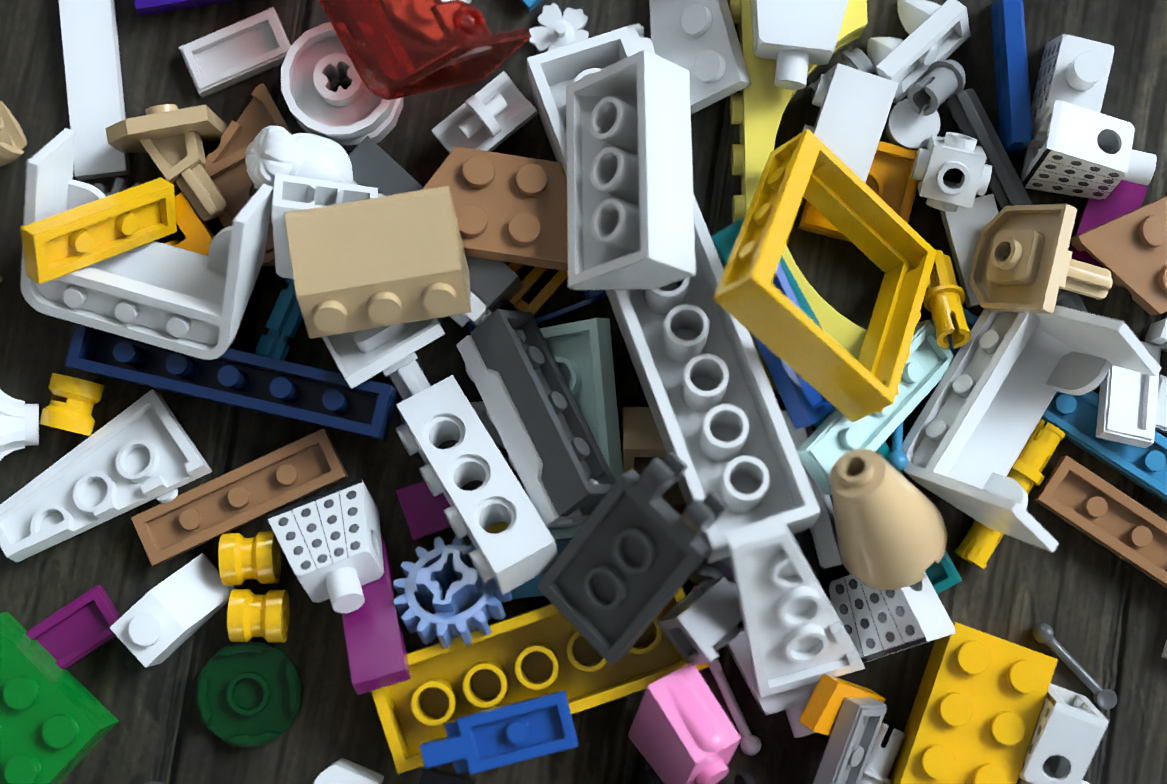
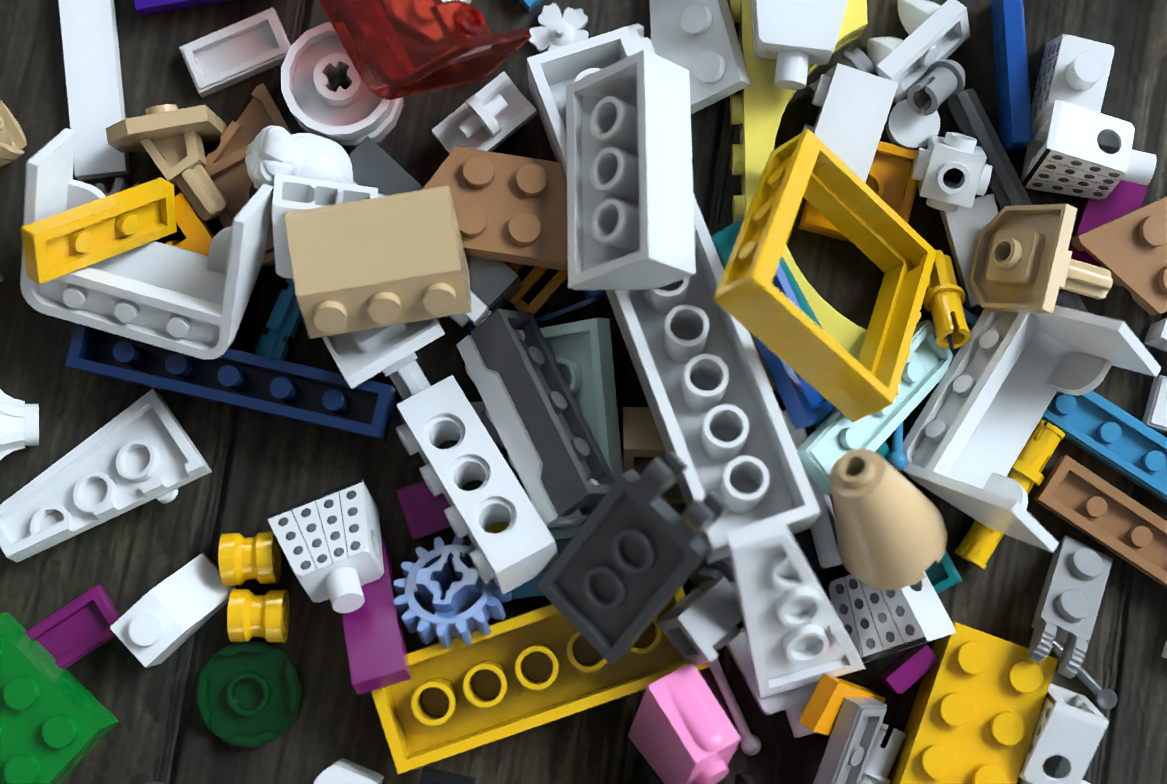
yellow wheel [39,373,104,436] -> none
medium nougat plate [131,428,348,566] -> none
blue hinge [420,690,579,774] -> none
white tile [1096,341,1161,449] -> none
none -> magenta tile [877,644,939,694]
none -> light grey hinge [1027,535,1113,679]

